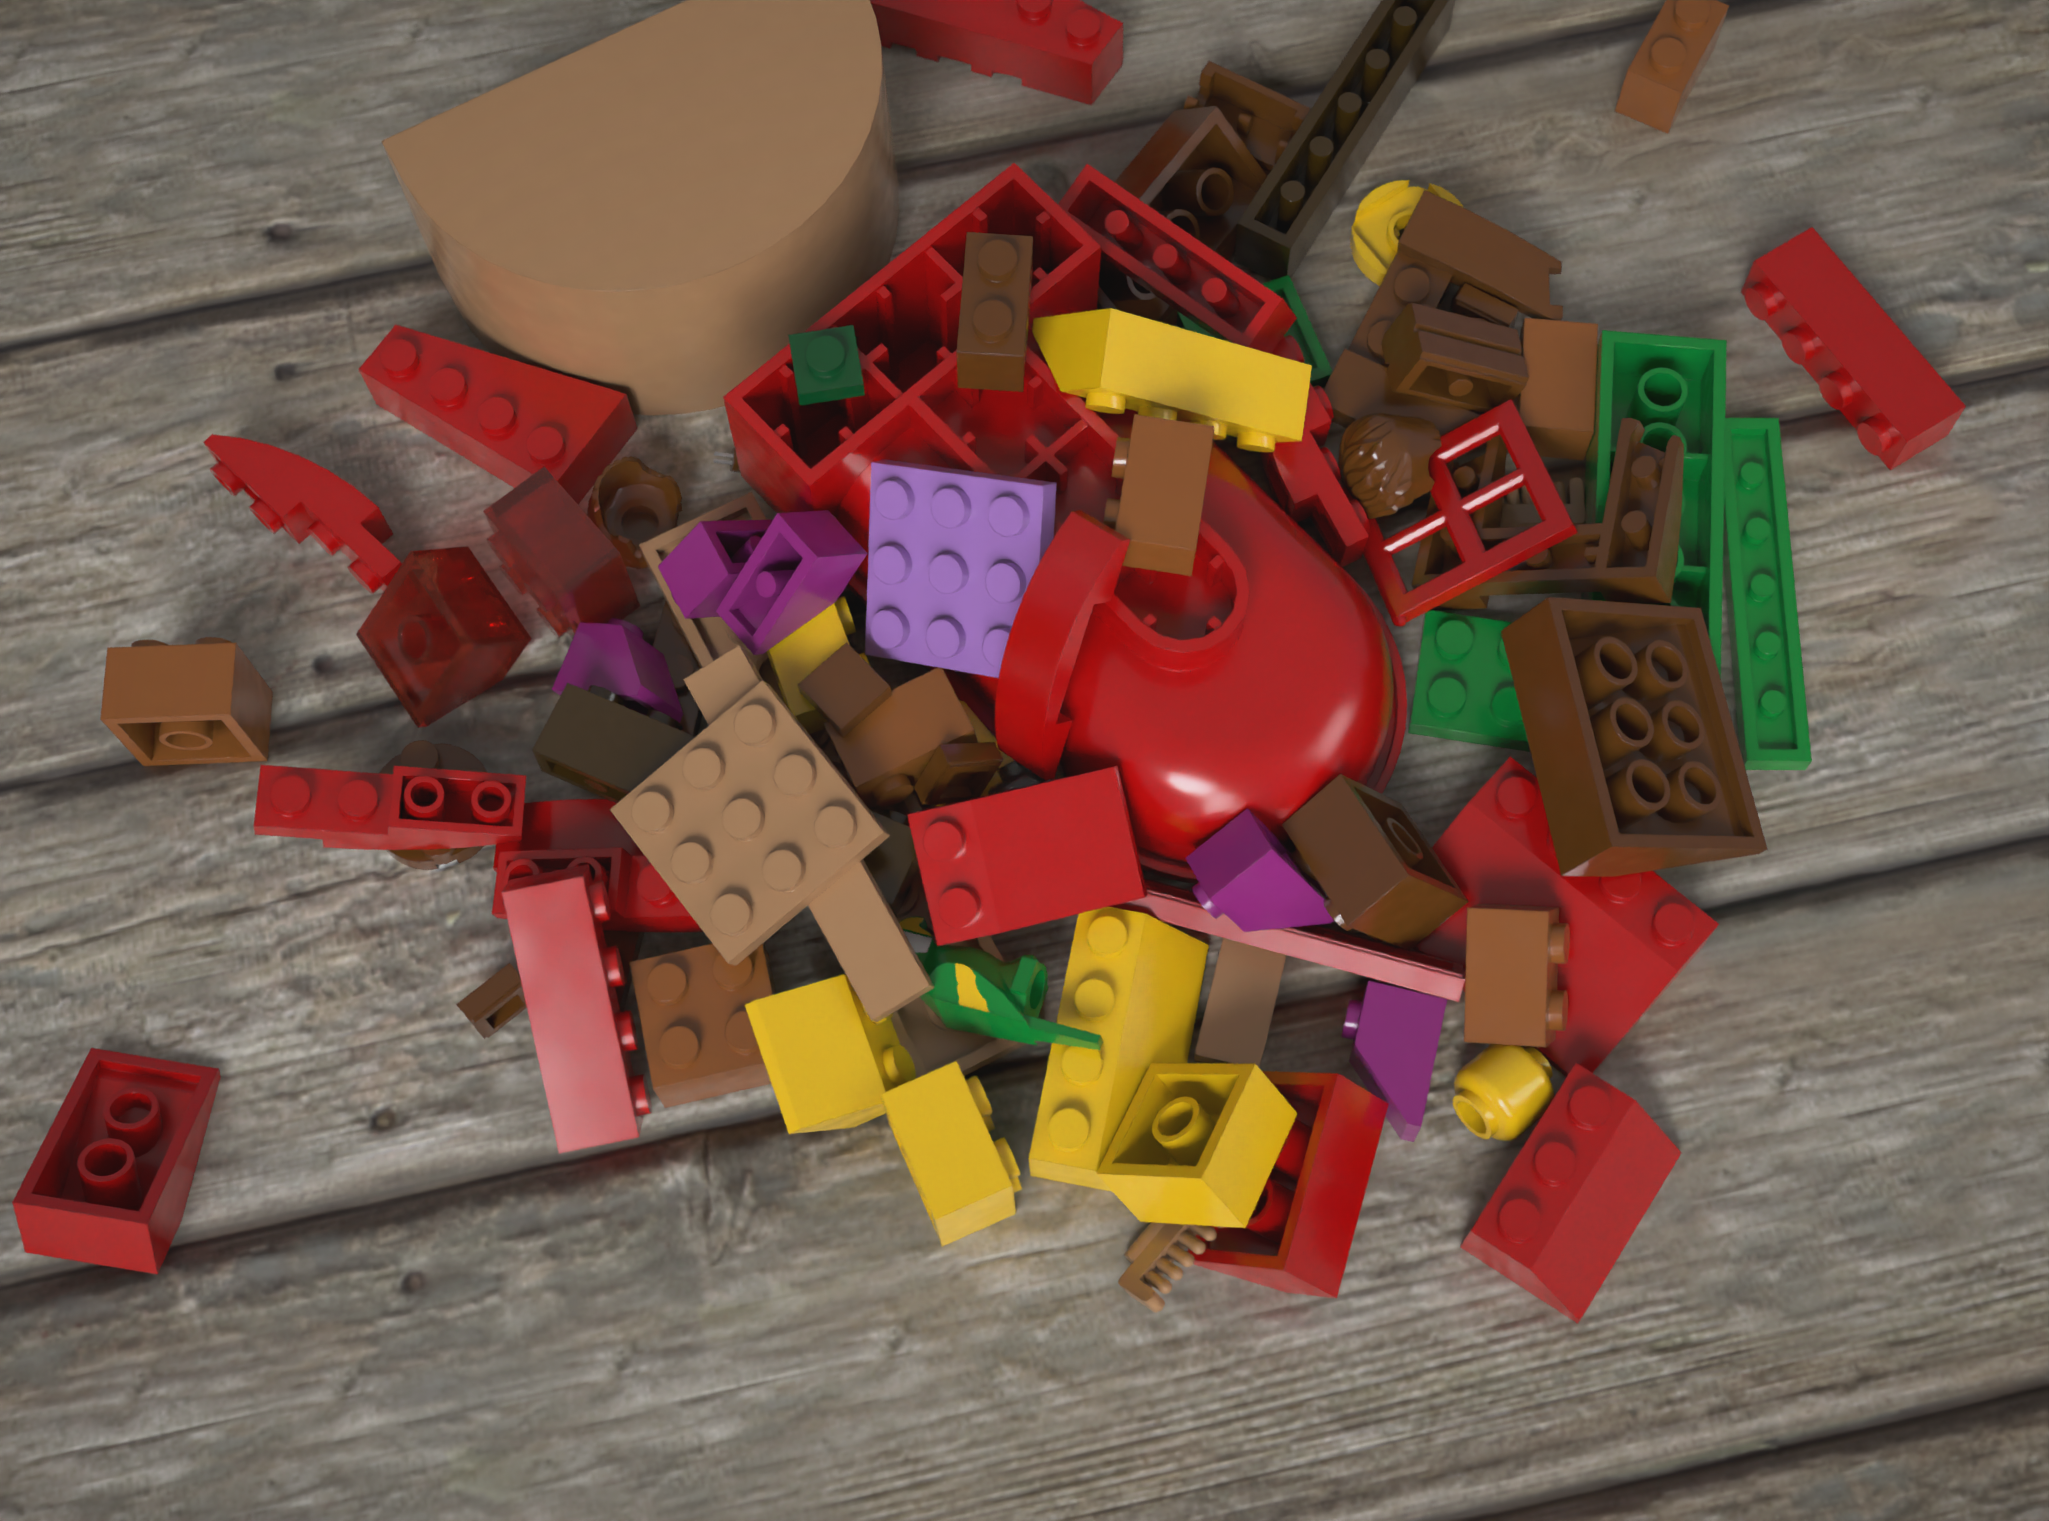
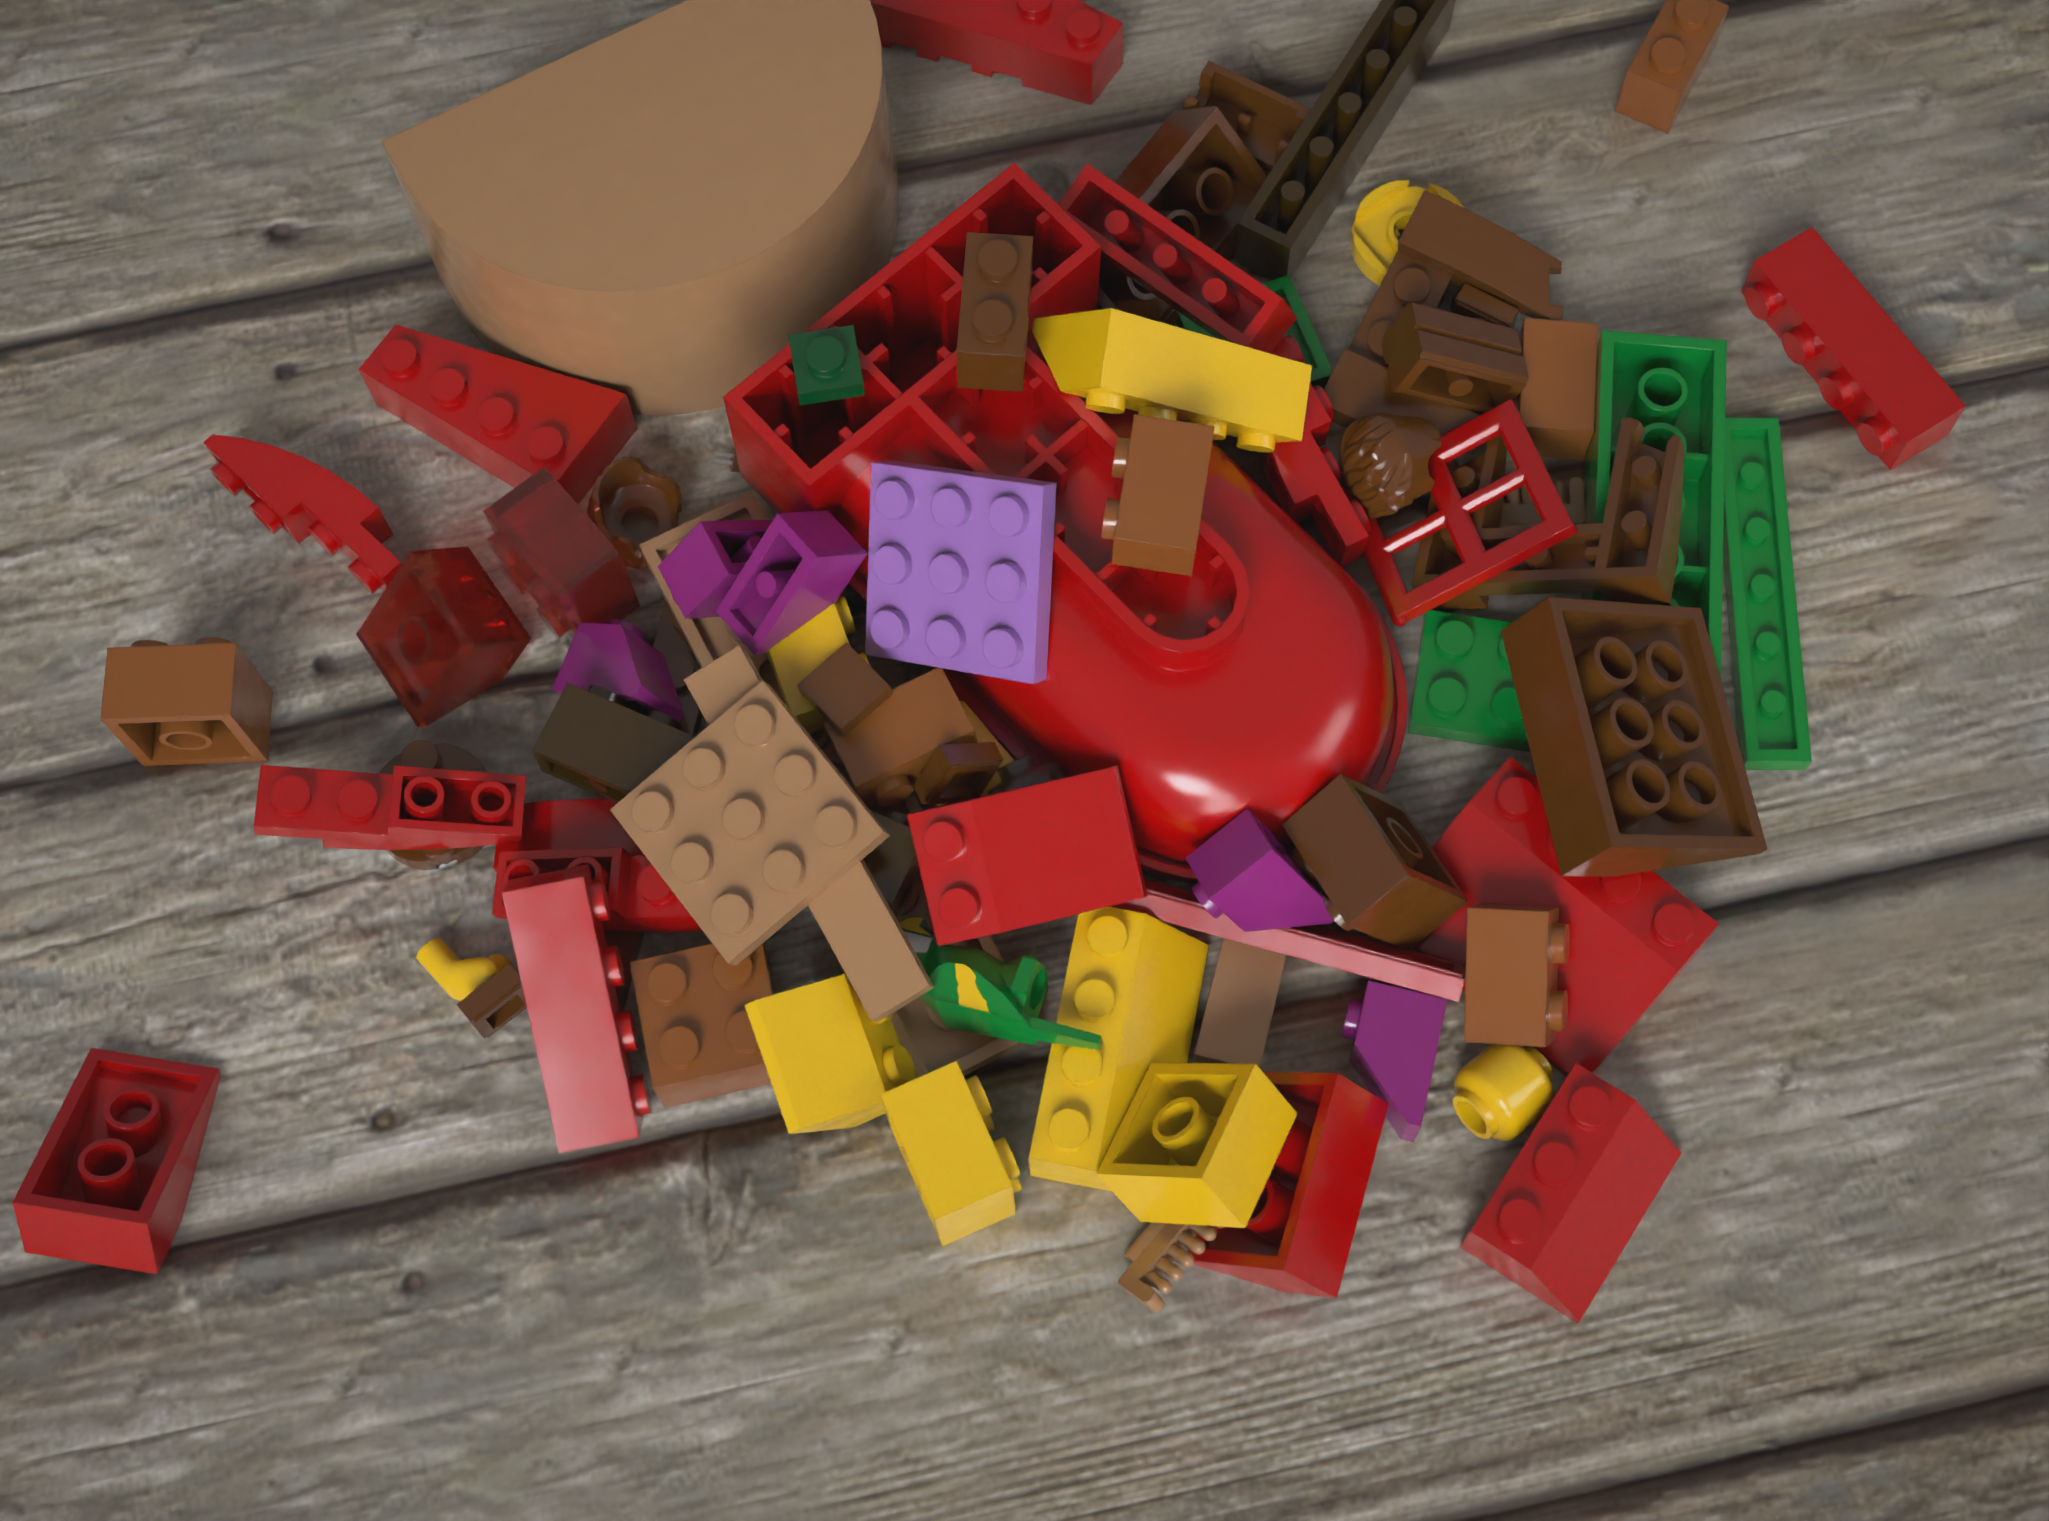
red slope [995,510,1131,780] -> none
none -> yellow arm [416,937,513,1001]

